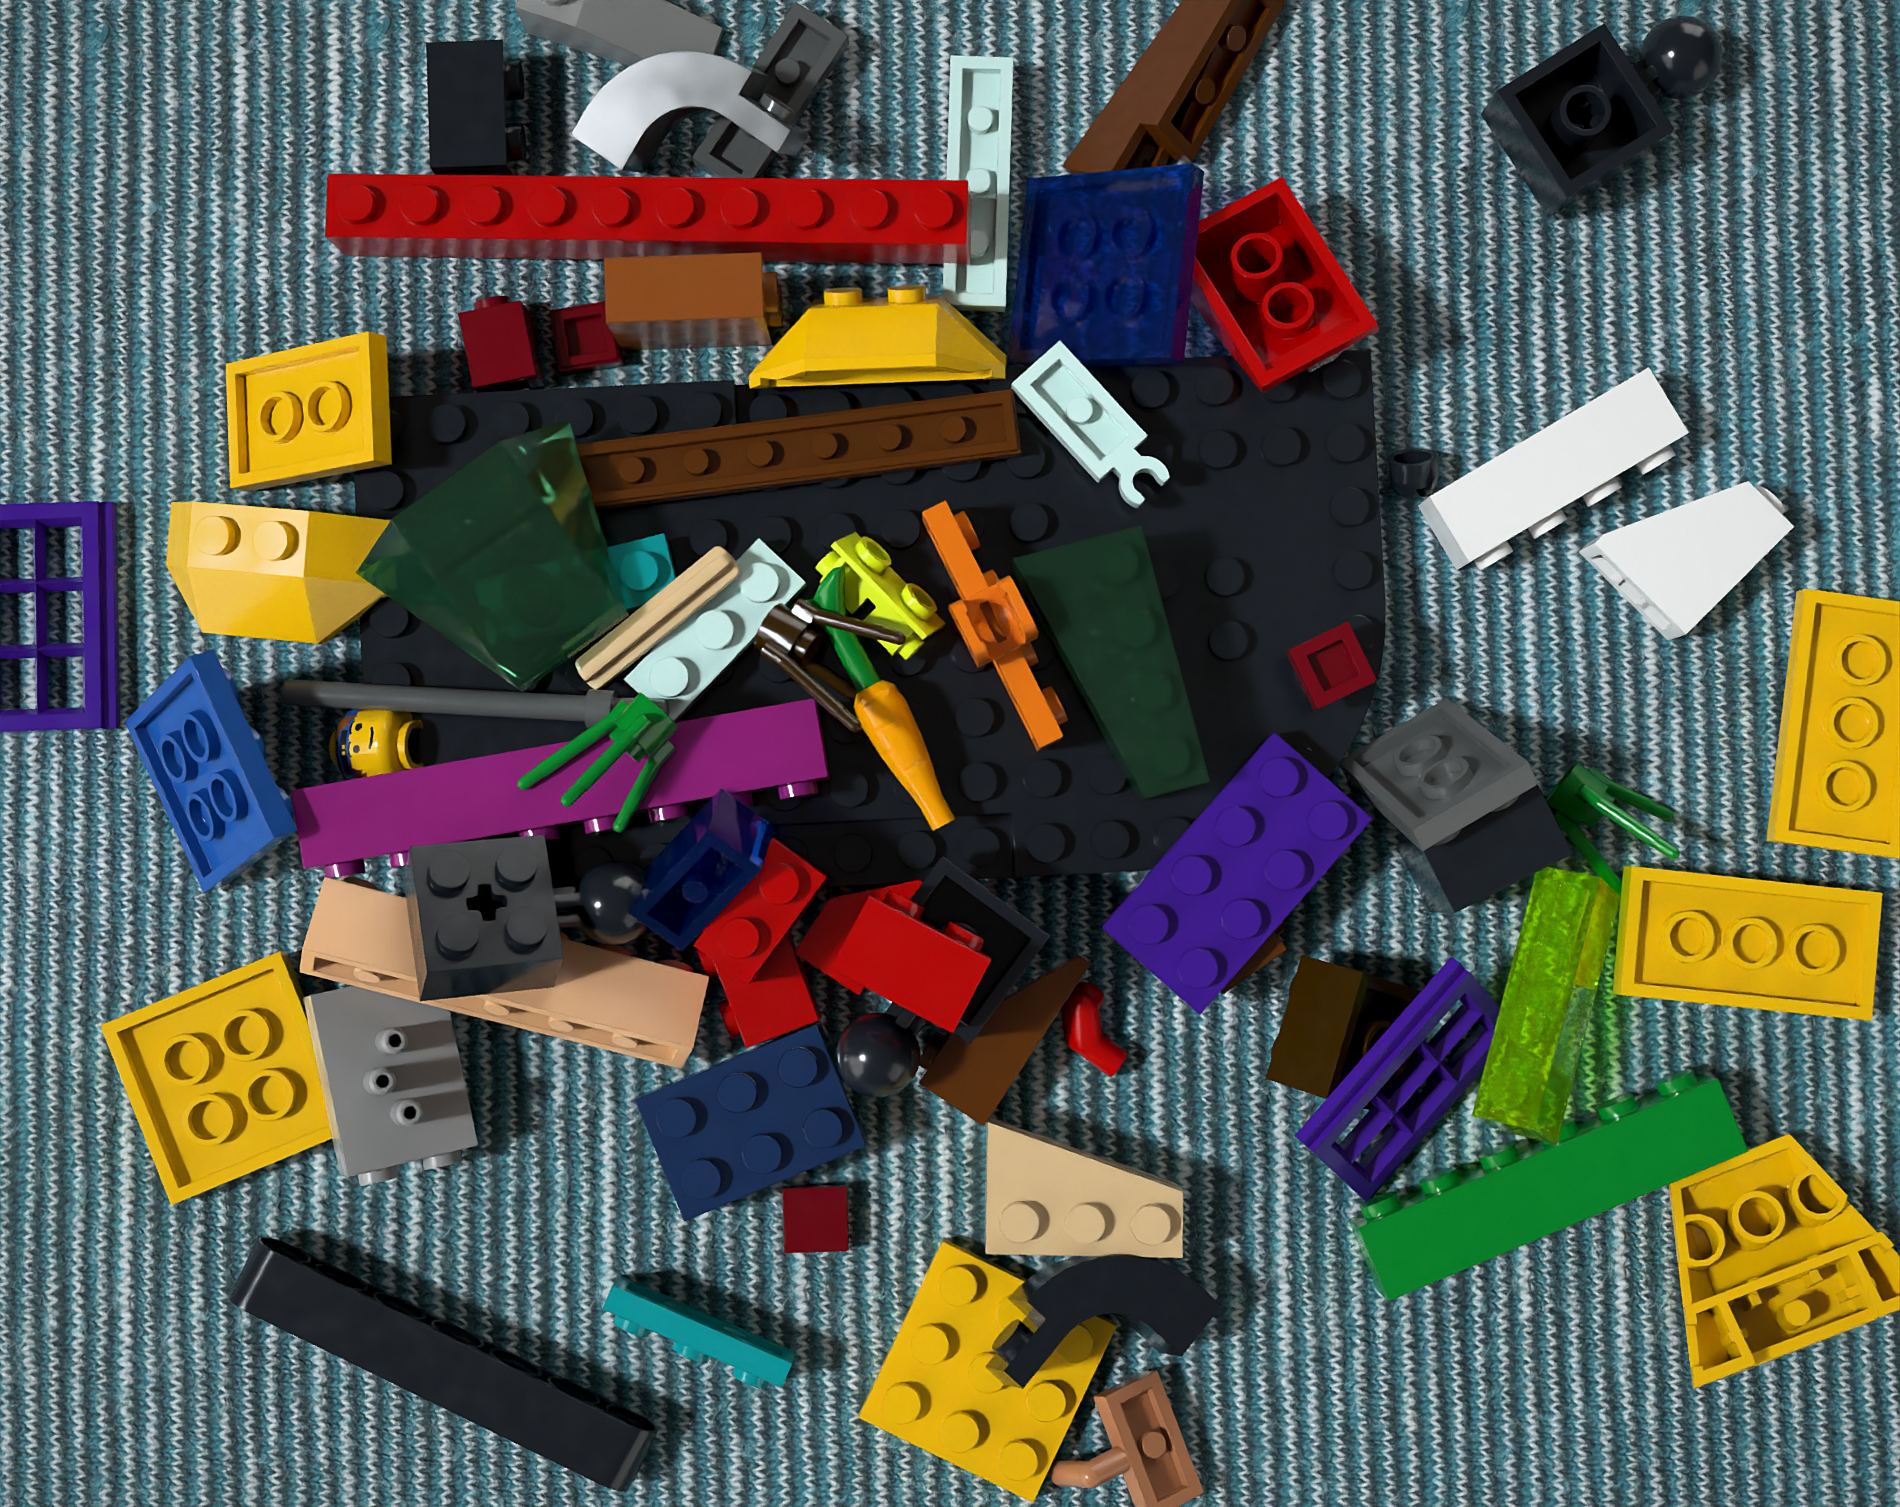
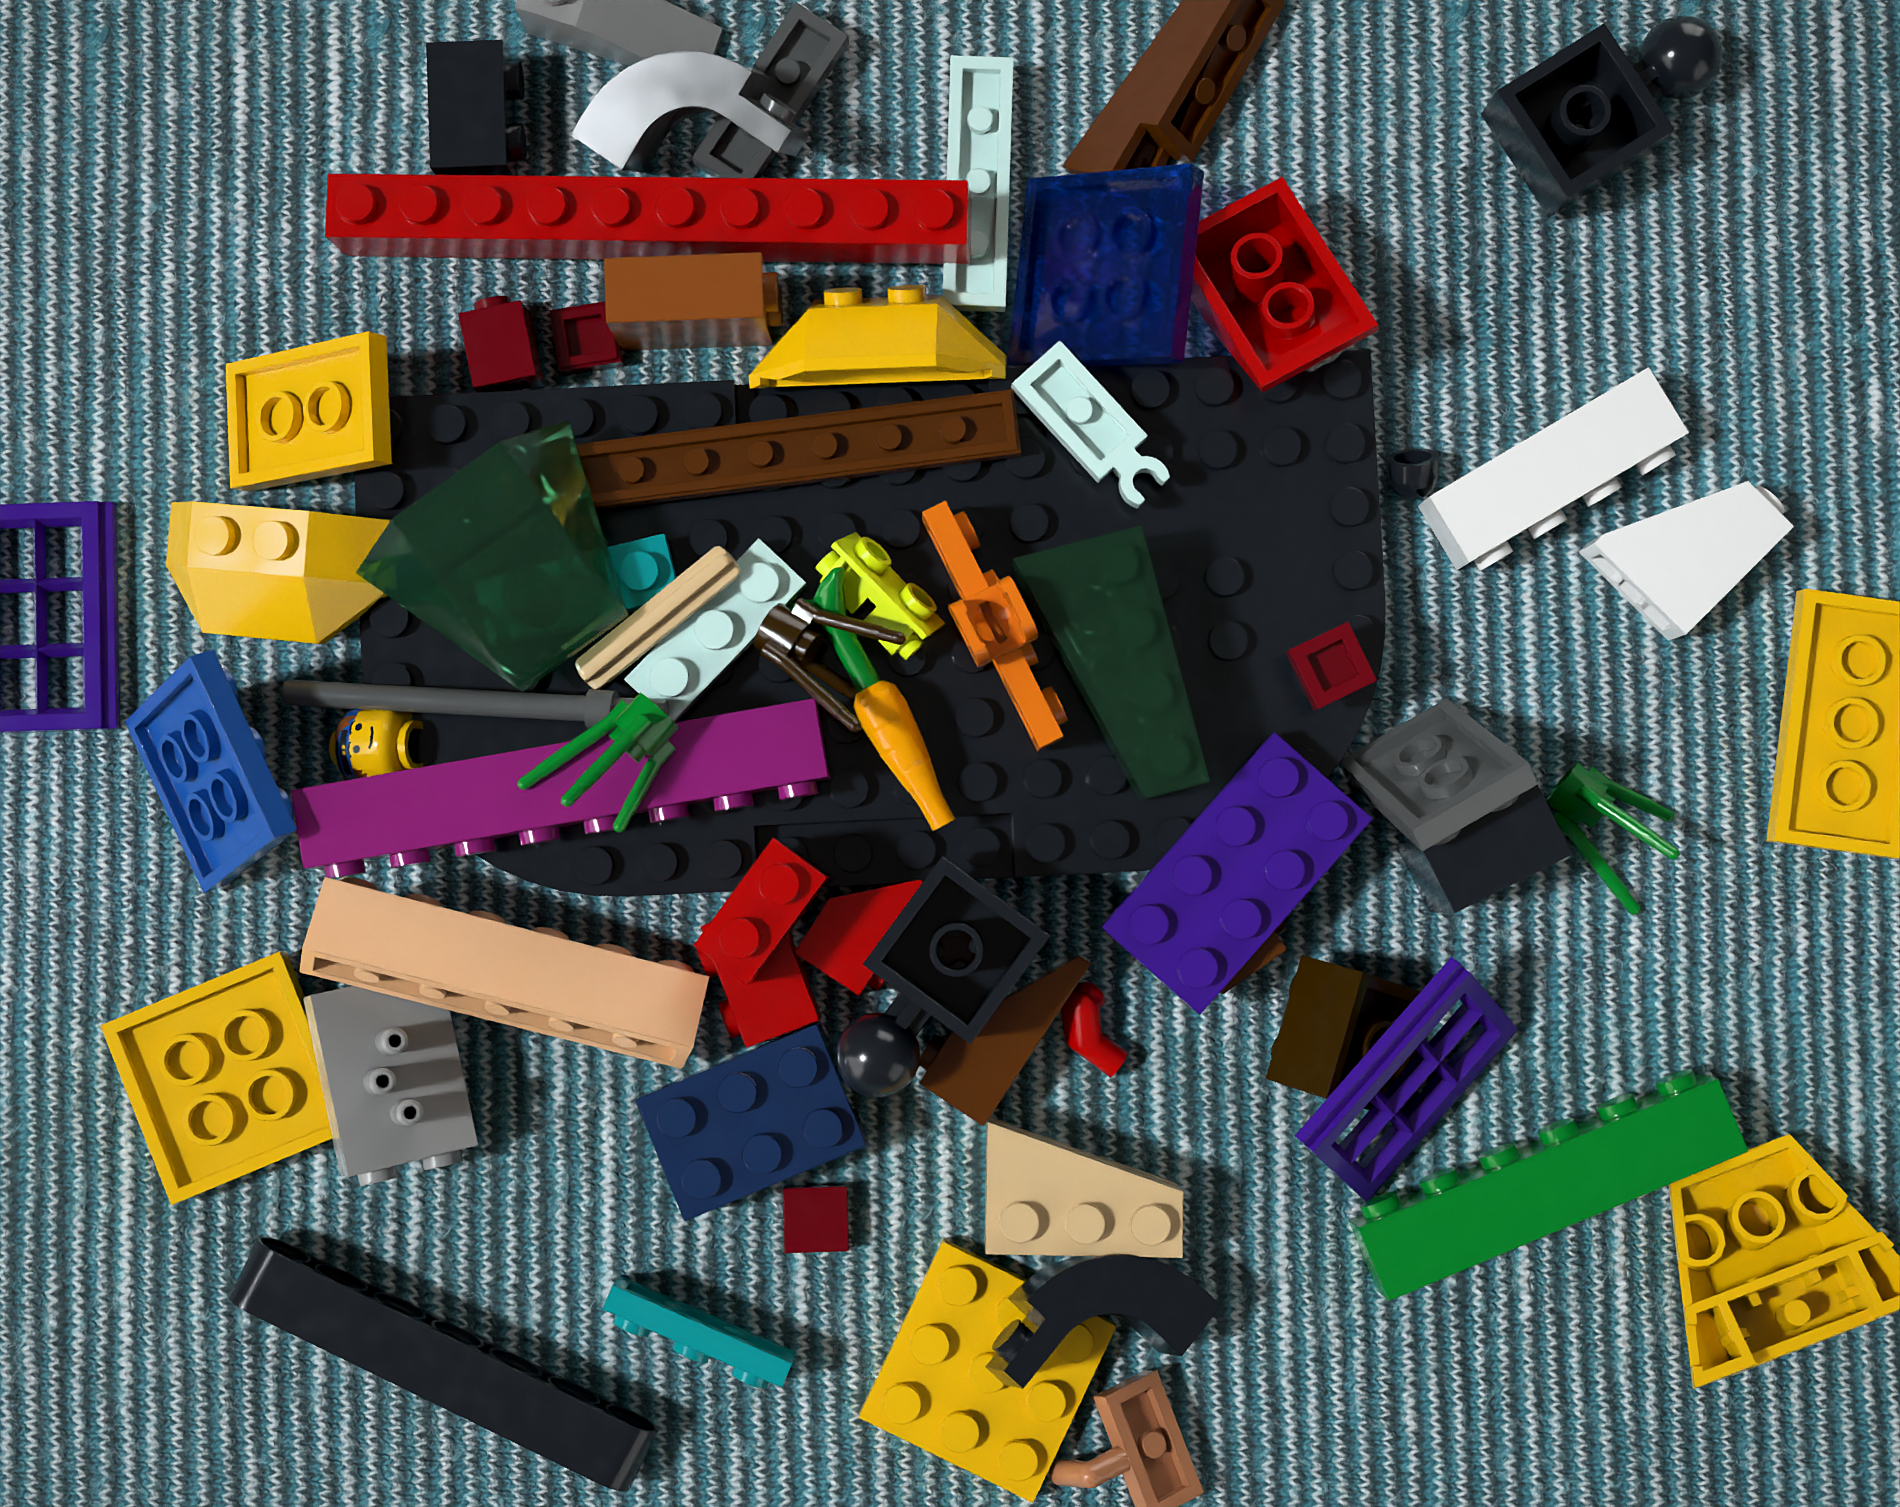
black brick [403,835,657,1001] -> none
clear blue brick [629,788,774,952] -> none
red brick [831,890,991,1034] -> none
clear neon green brick [1472,867,1621,1145] -> none
yellow plate [1612,866,1882,1021] -> none

